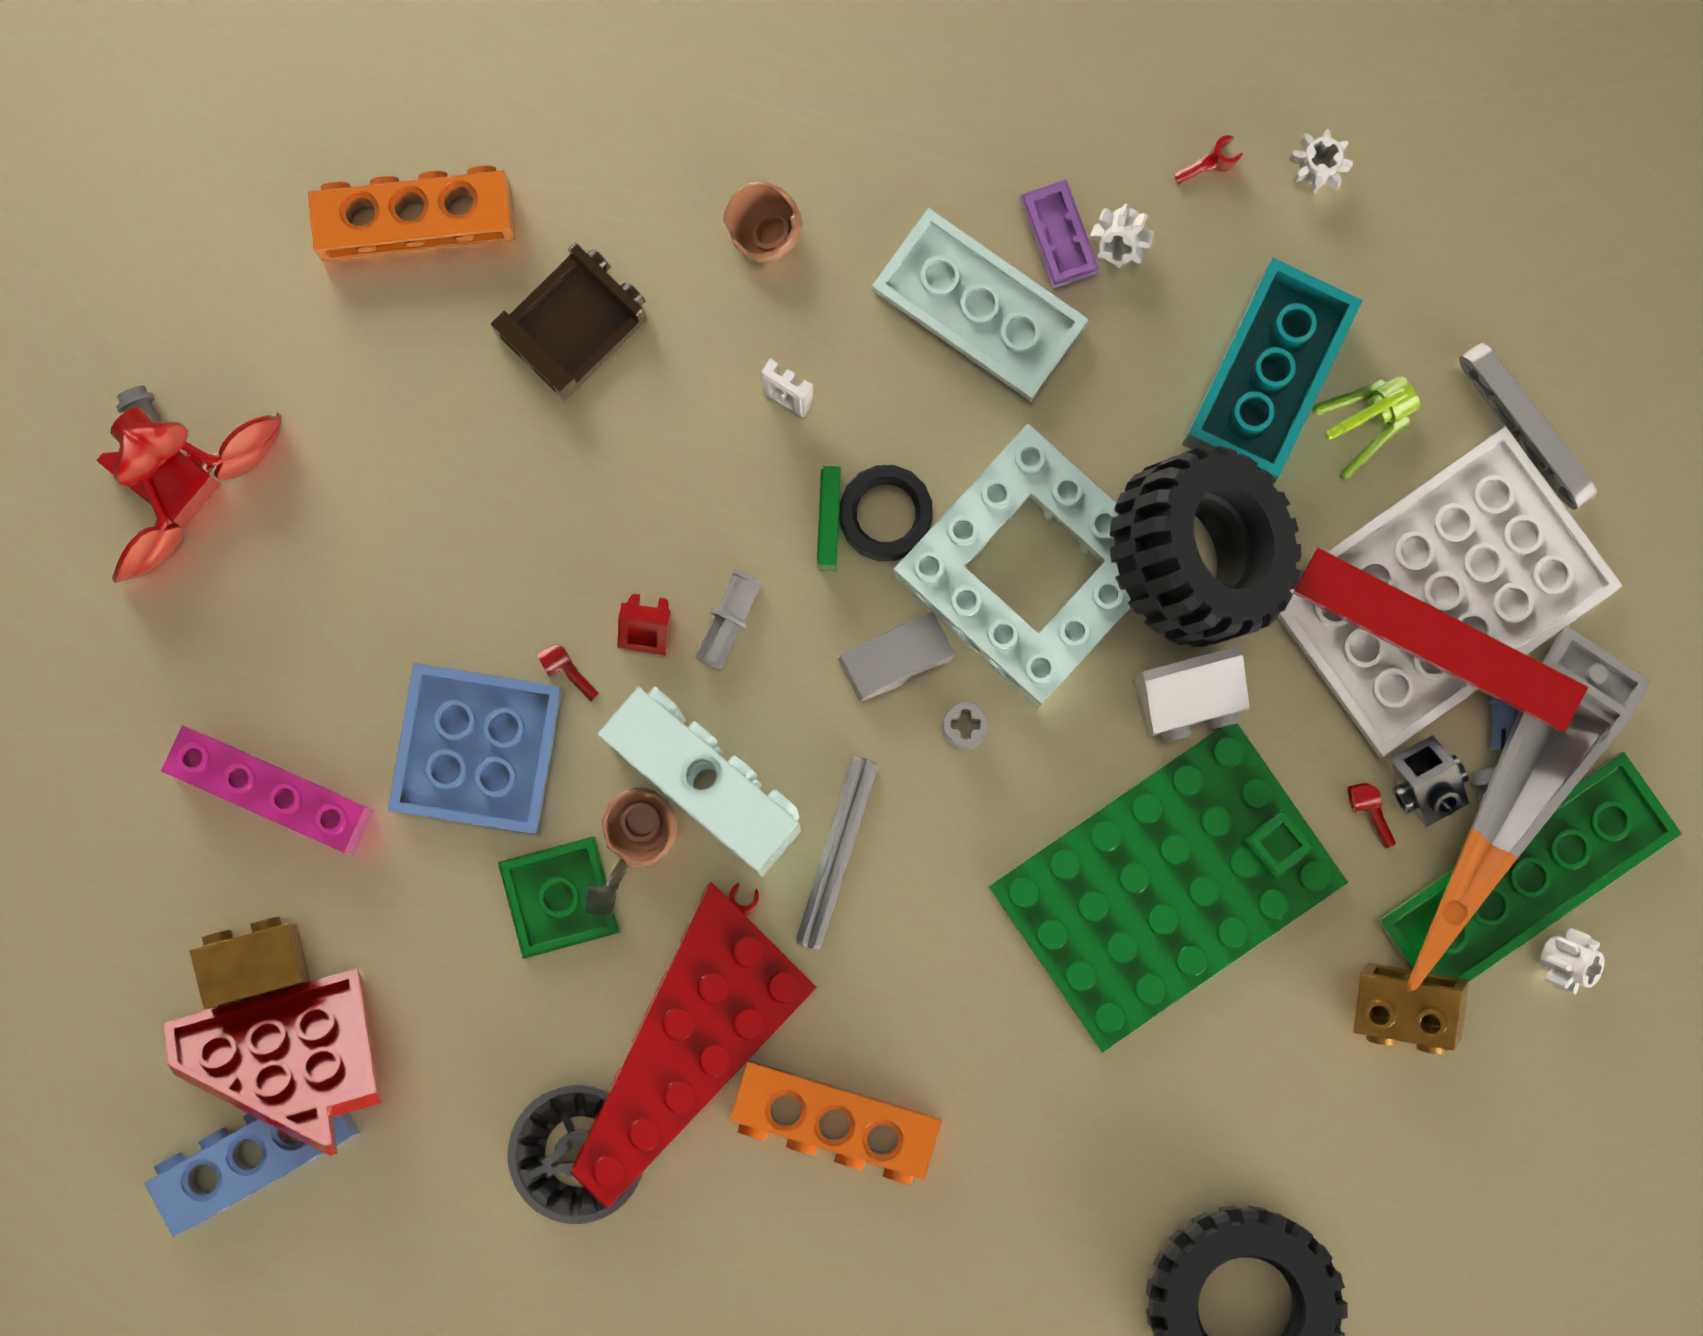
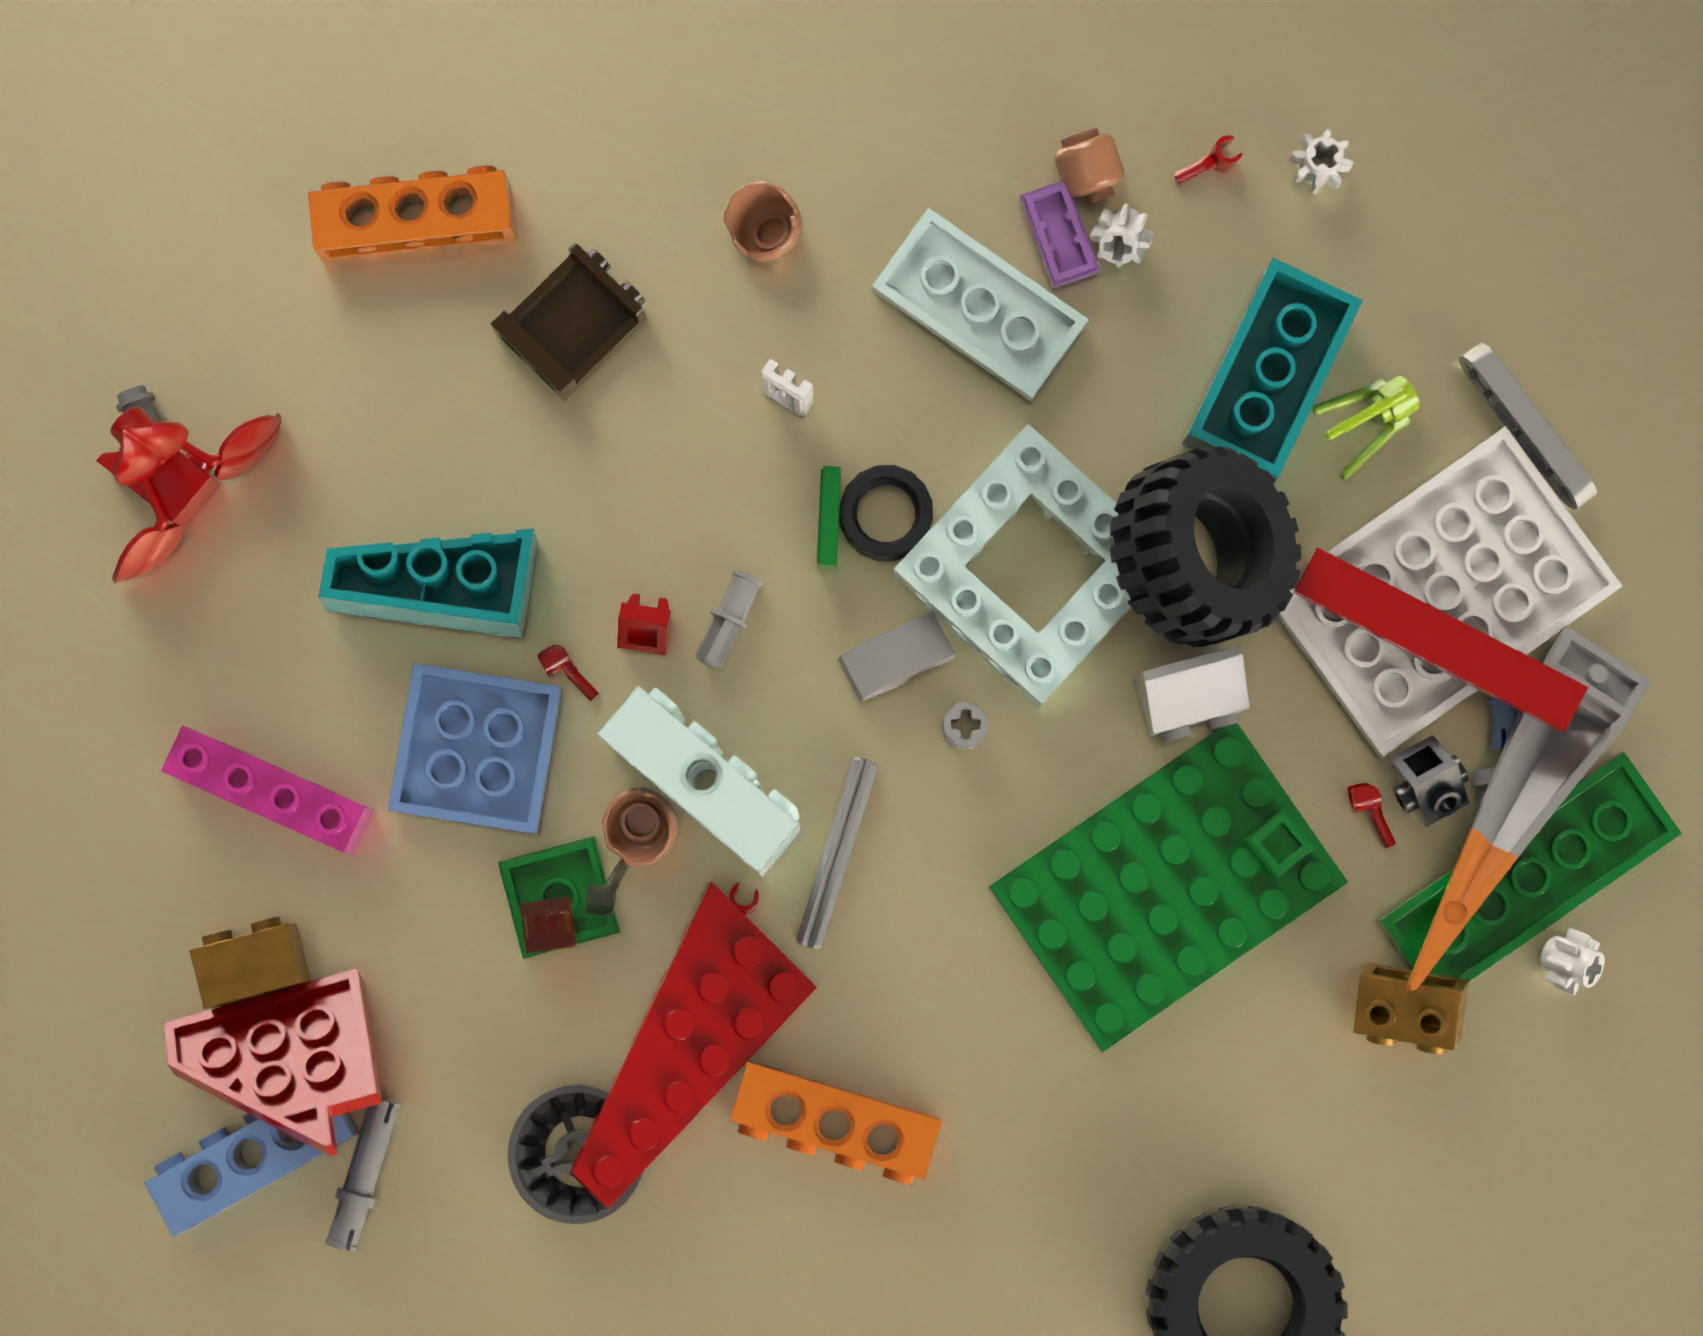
none -> teal wedge [318,528,538,639]
none -> light grey pin [325,1098,401,1252]
none -> clear red tile [520,897,578,954]
none -> nougat head [1054,127,1125,204]

